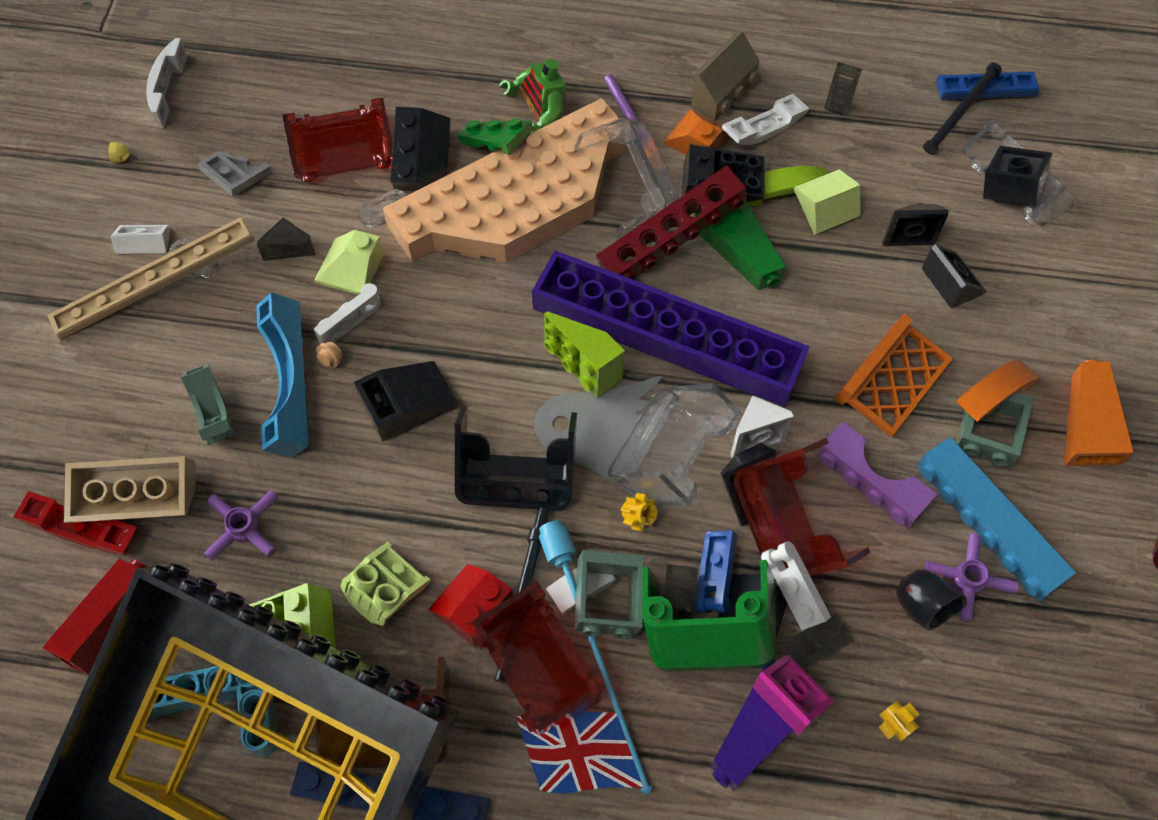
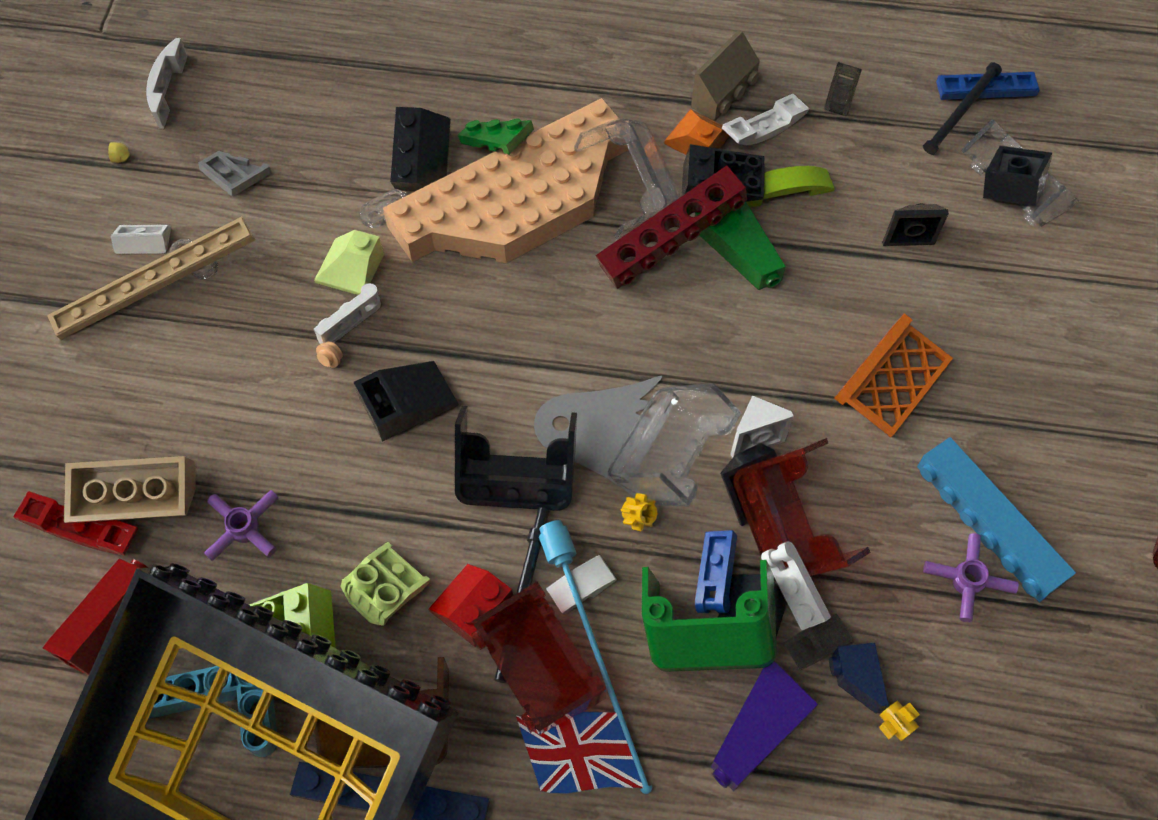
sand green arch [181,363,236,445] -> none
dark azure arch [256,292,309,458] -> none
clear smoke slope [257,217,316,261] -> none
clear red windscreen [282,97,393,182] -> none
bright green torso [500,59,566,134] -> none
dark purple brick [532,250,810,407] -> none
lime slope [543,311,625,398] -> none
sand green window [574,550,643,639] -> none
medium lavender bar [604,74,653,151] -> none
clear smoke slope [663,564,697,620] -> none
dark pink slope [752,654,834,736] -> none
yellowish green slope [793,169,860,235] -> none
medium lavender arch [817,421,937,529] -> none
black piece [896,569,967,631] -> none
black slope [922,244,987,309] -> none
orange slope [956,359,1041,422] -> none
sand green window [956,380,1034,468] -> none
orange slope [1064,359,1134,466] -> none
none -> dark blue slope [829,643,889,714]

